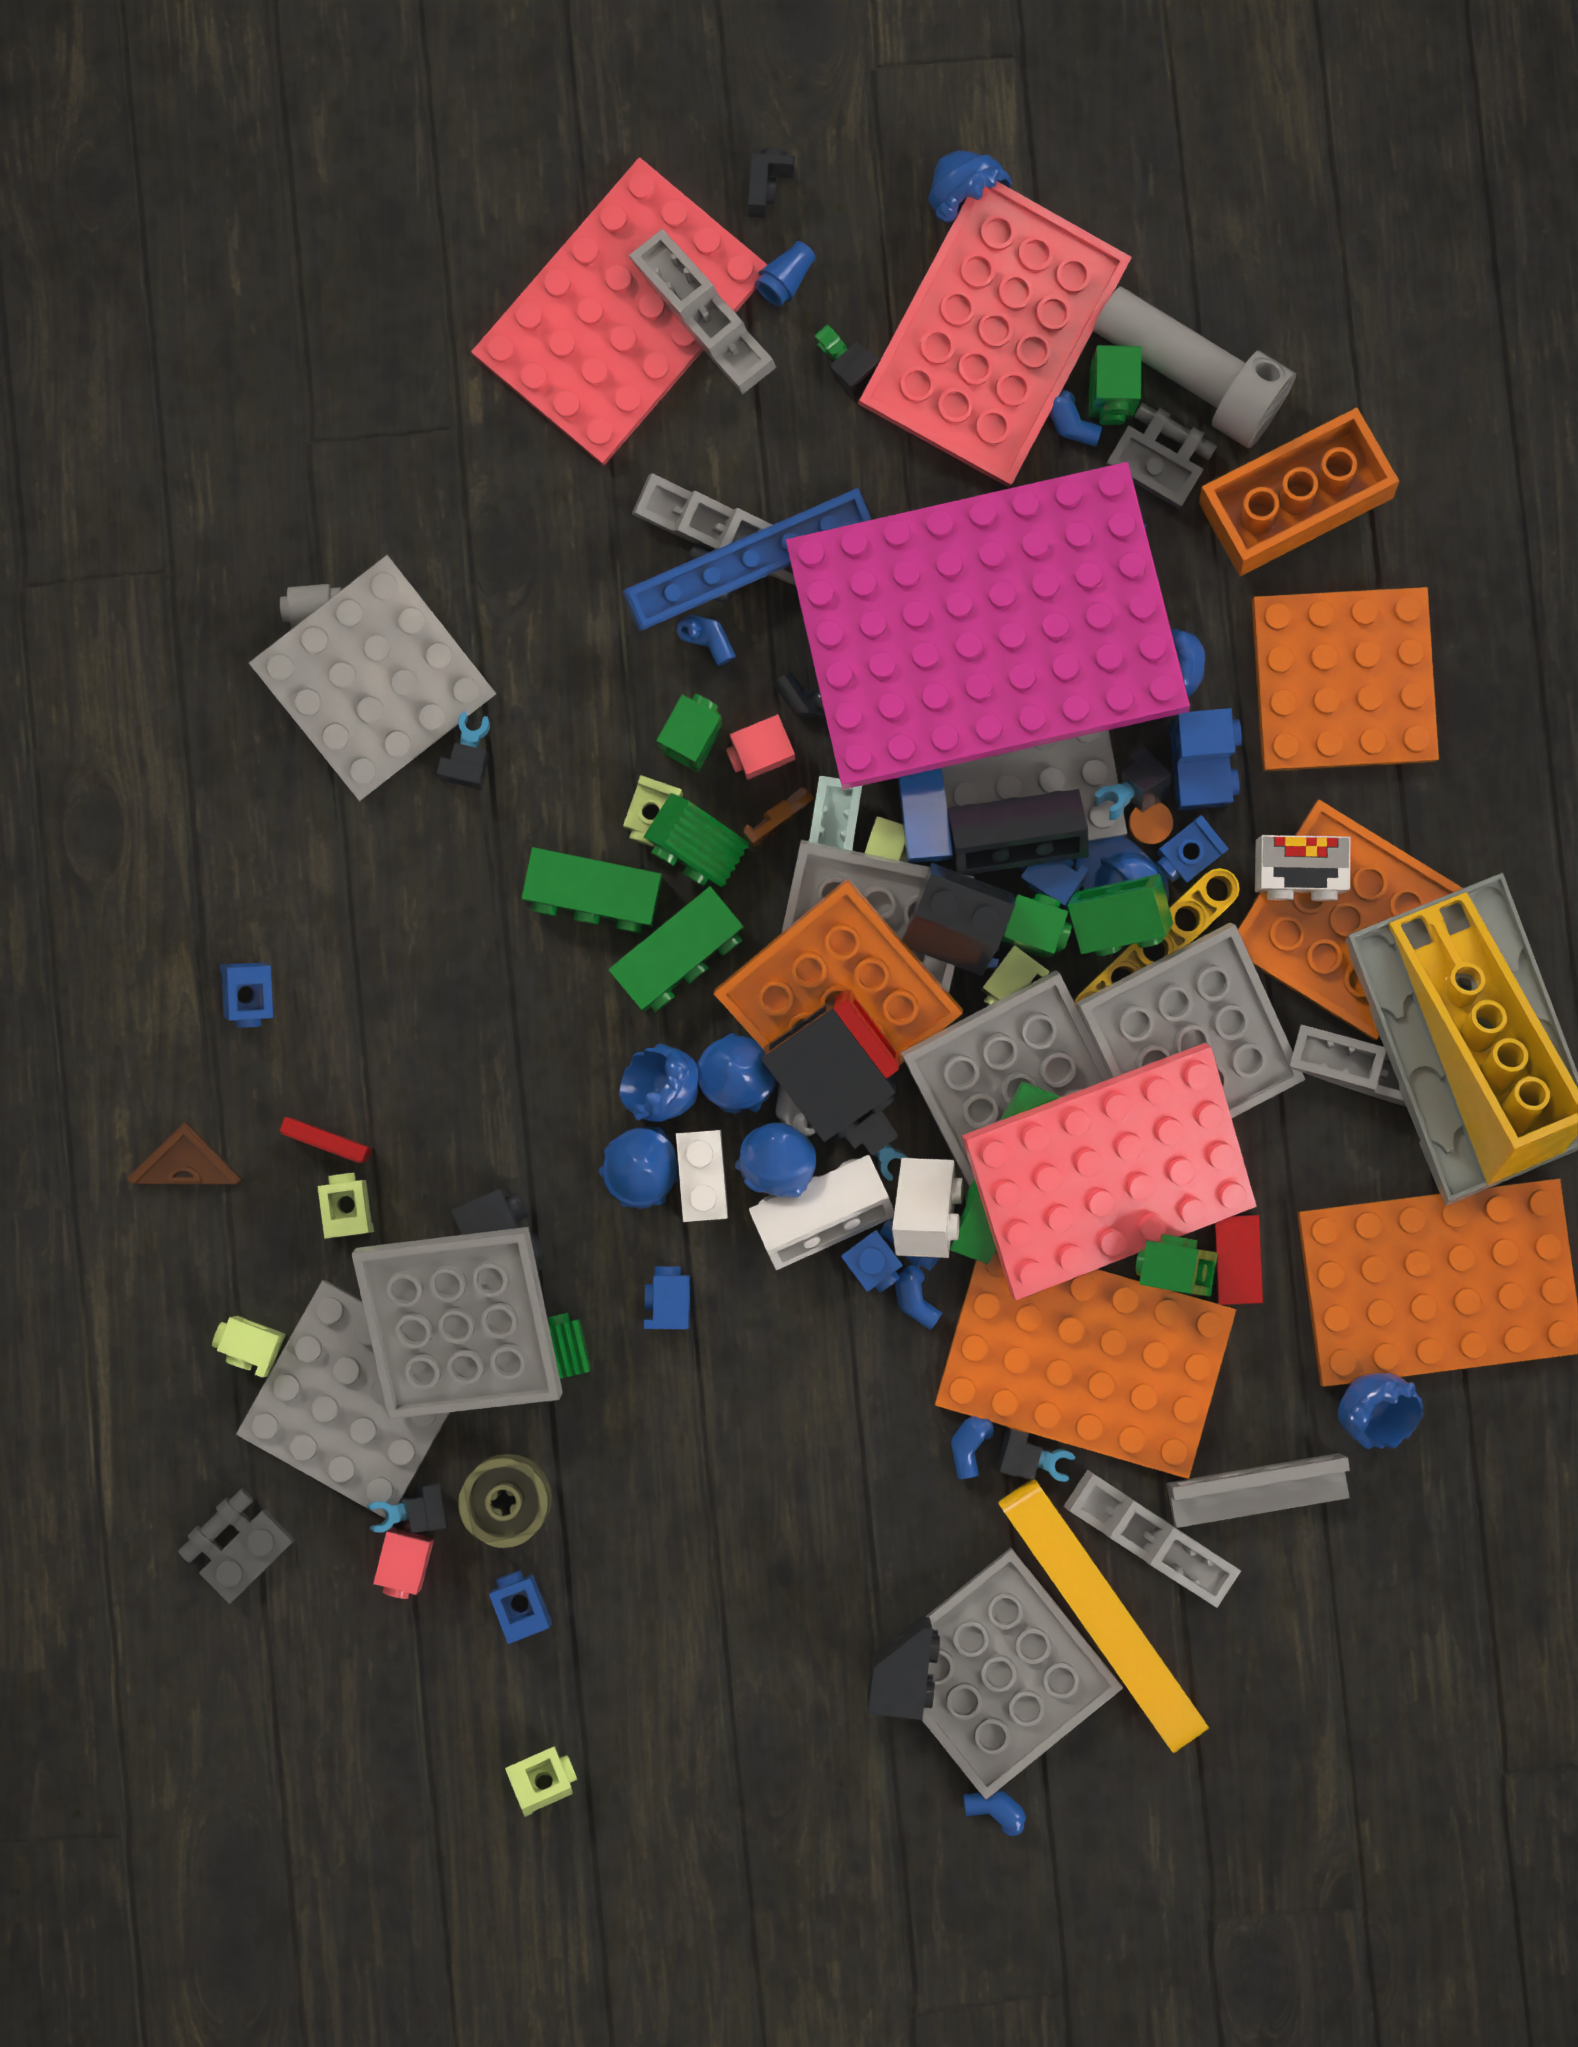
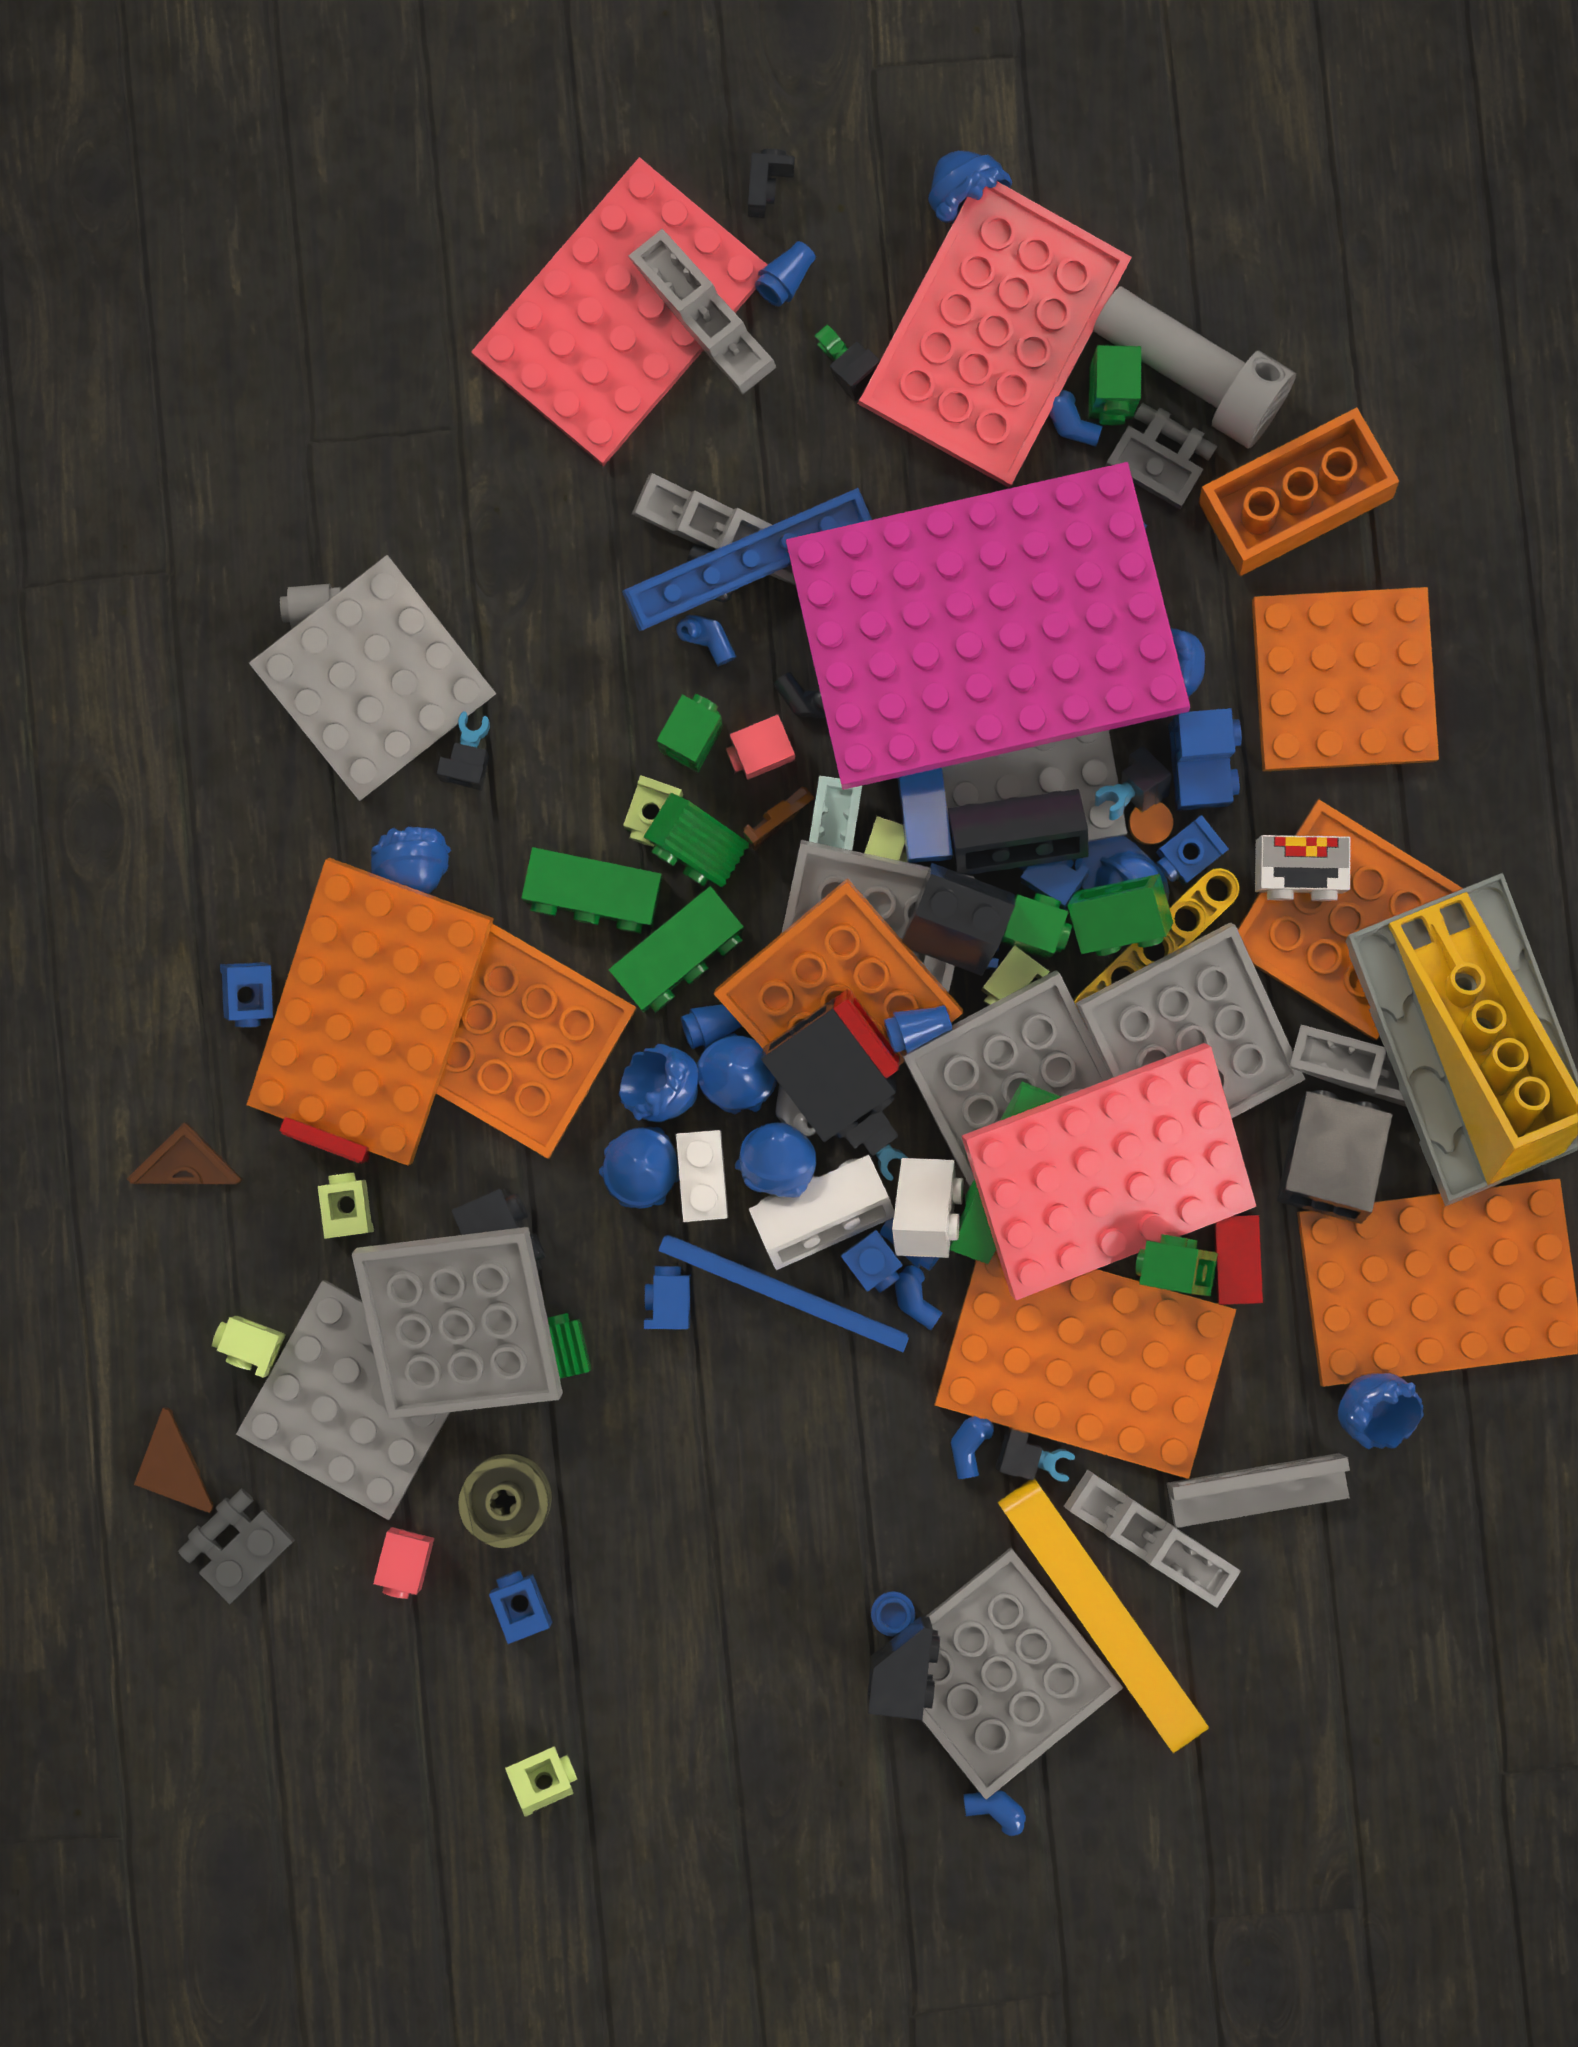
black piece [366,1483,446,1533] -> none
none -> reddish brown tile [134,1407,215,1513]
none -> orange plate [247,858,494,1166]
none -> blue hair [371,826,451,894]
none -> orange plate [436,923,637,1159]
none -> blue tile [658,1235,909,1352]
none -> blue cone [681,1004,743,1050]
none -> blue plate [871,1591,915,1636]
none -> blue cone [884,1005,953,1054]
none -> brick [1277,1090,1392,1224]

